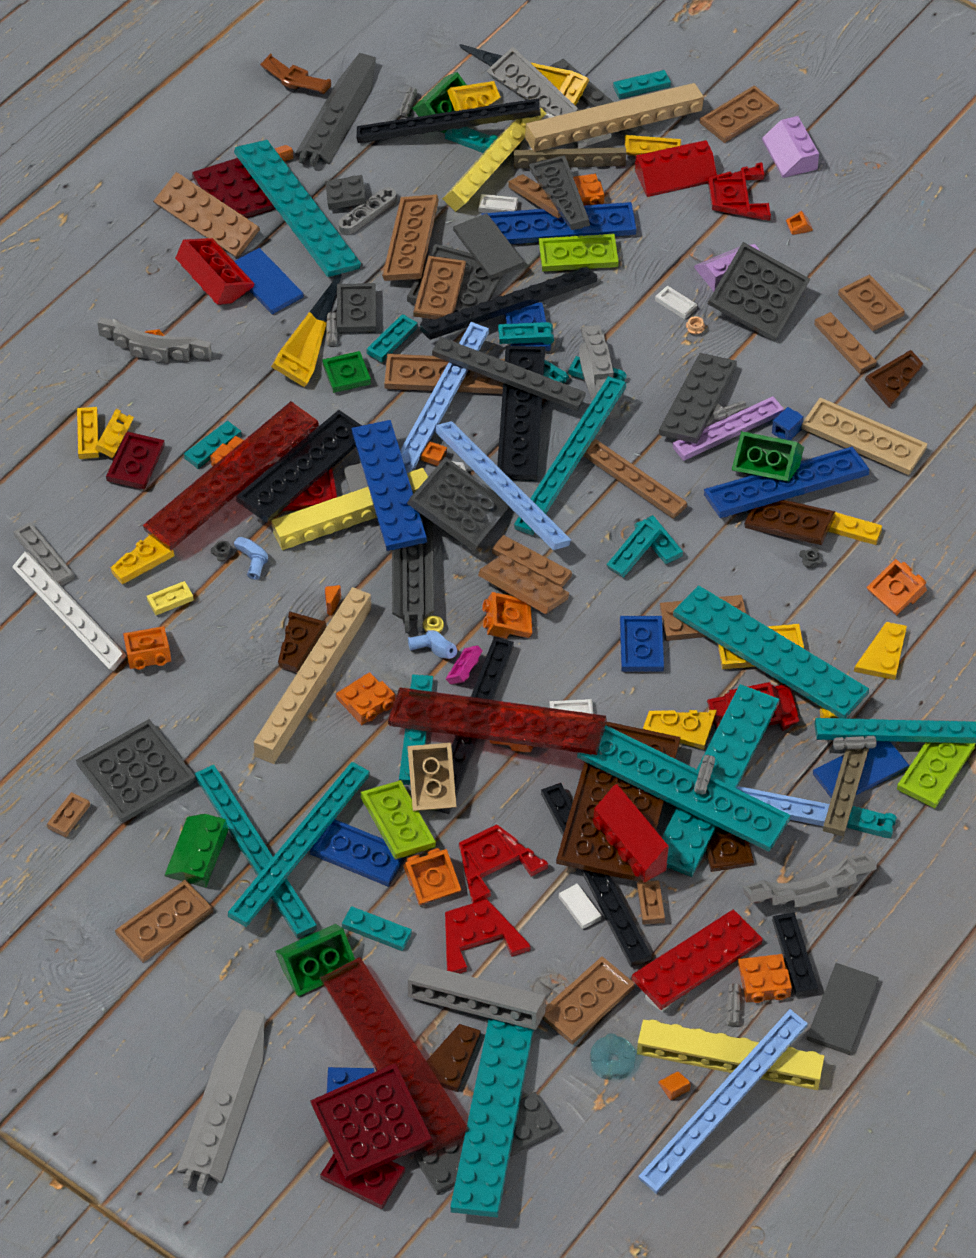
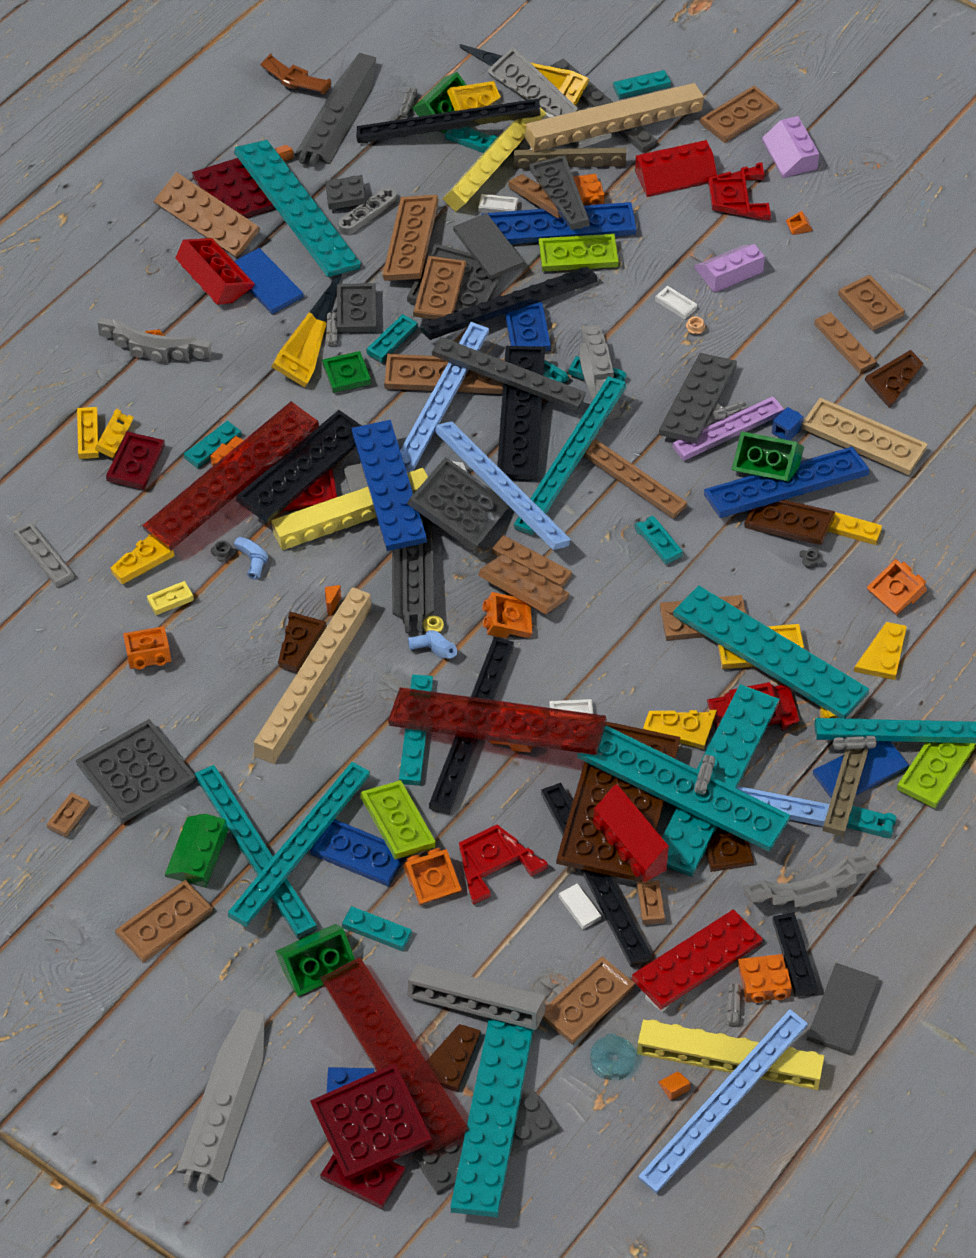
white plate [12,552,127,671] -> none
orange plate [336,672,395,726] -> none
tan slope [408,743,457,811] -> none
orange plate [421,441,447,466] -> none
red wing [445,899,530,974] -> none
dark pink plate [446,645,483,685] -> none
teal plate [498,322,554,345] -> none
teal plate [606,519,661,578] -> none
blue plate [620,616,664,672] -> none
yellow tile [625,135,681,156] -> none
dark grey plate [707,242,810,342] -> none

